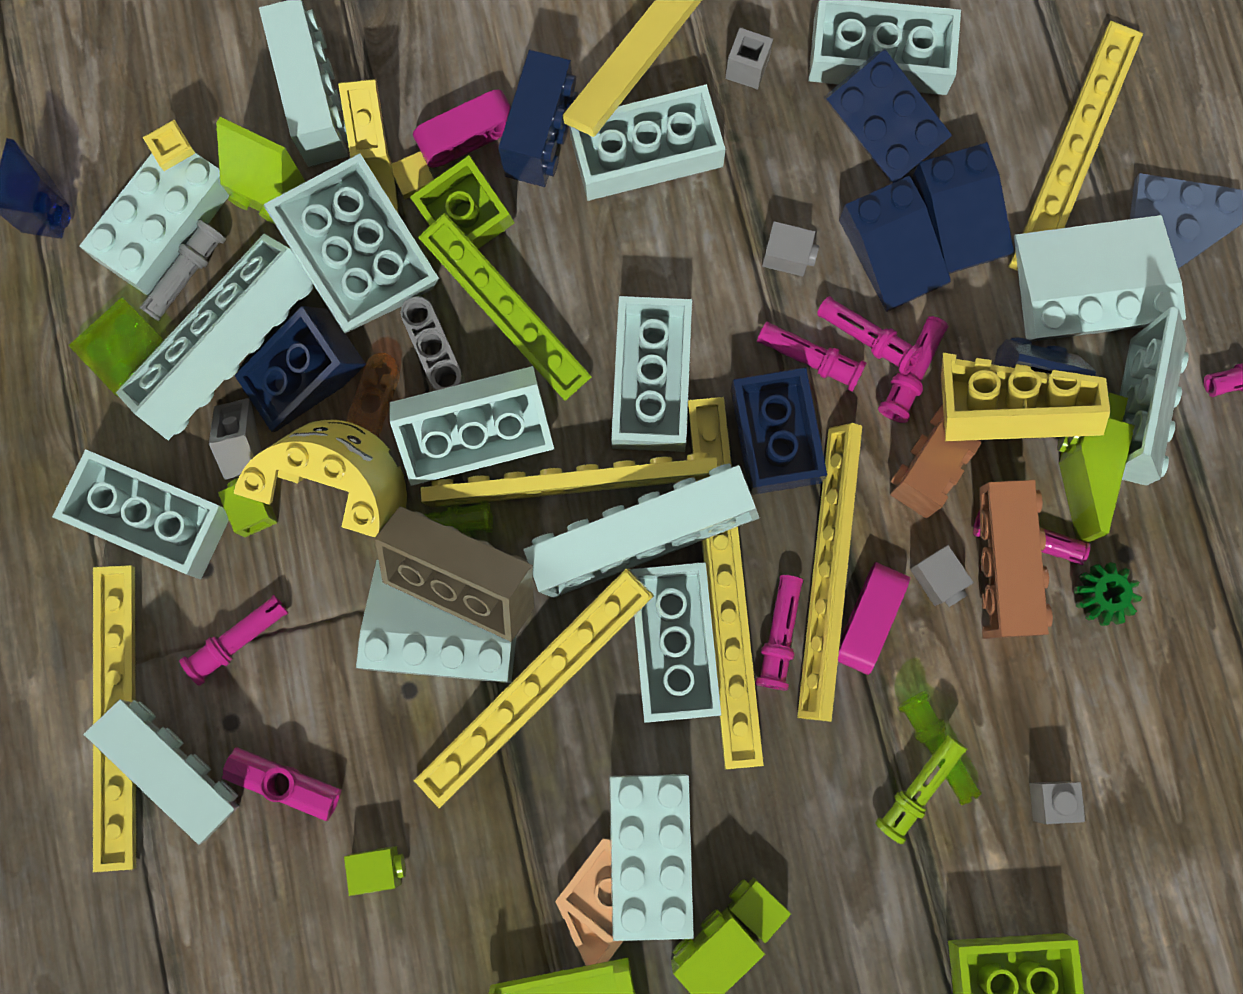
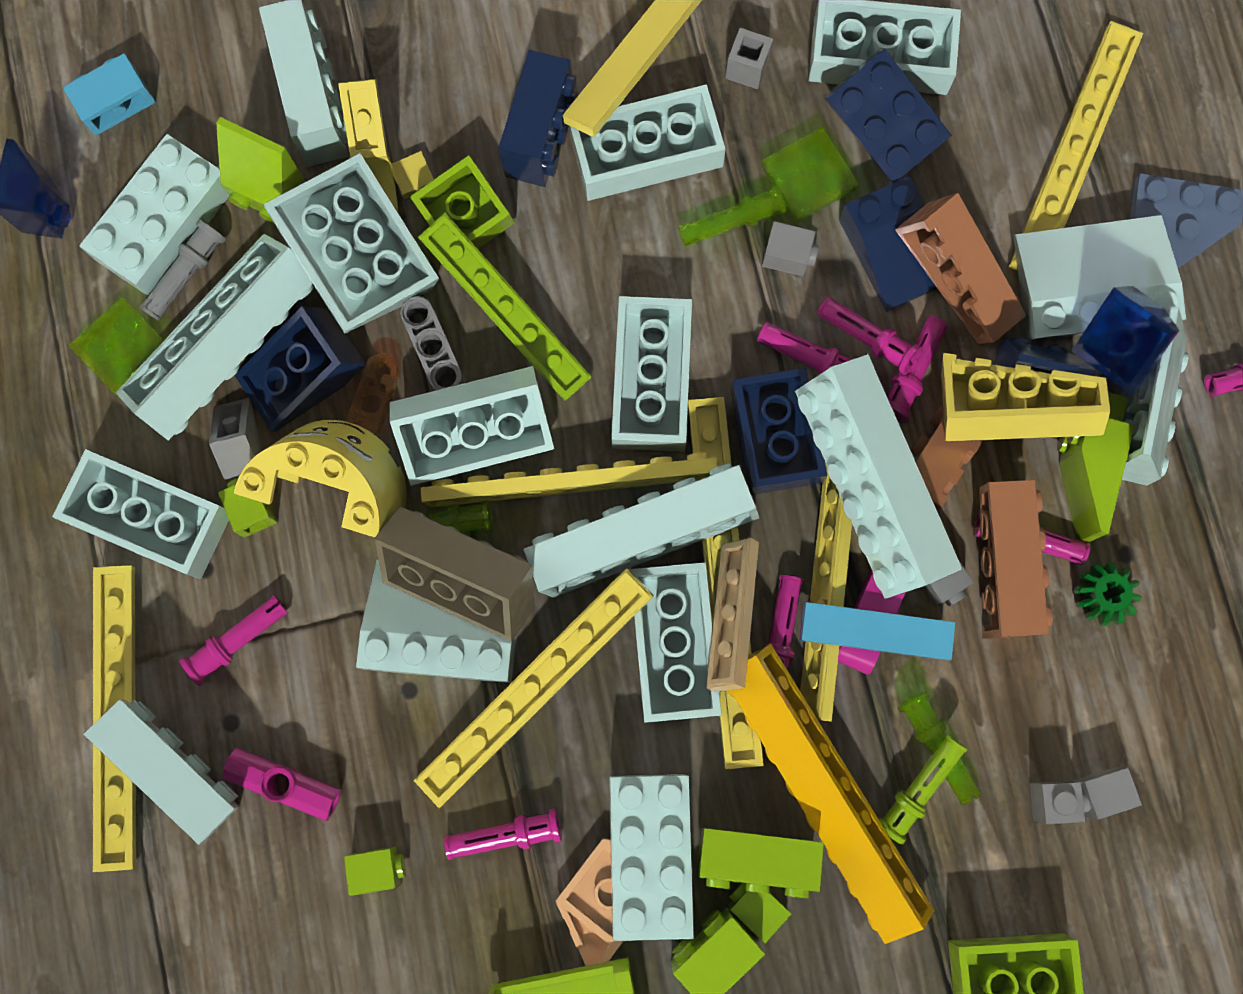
light yellow tile [143,120,195,171] -> none
dark pink beam [413,89,511,168] -> none
dark blue slope [911,142,1014,274] -> none
none -> medium azure brick [62,53,156,136]
none -> dark pink pin [444,808,562,860]
none -> clear neon green pin [677,184,786,248]
none -> lime slope [698,828,824,898]
none -> tan tile [706,538,759,692]
none -> yellow brick [727,643,935,944]
none -> clear neon green plate [761,127,859,223]
none -> light aqua brick [795,354,962,599]
none -> medium azure tile [799,602,955,661]
none -> nougat wedge [895,193,1026,344]
none -> clear blue slope [1071,286,1180,395]
none -> light grey brick [1073,767,1142,820]

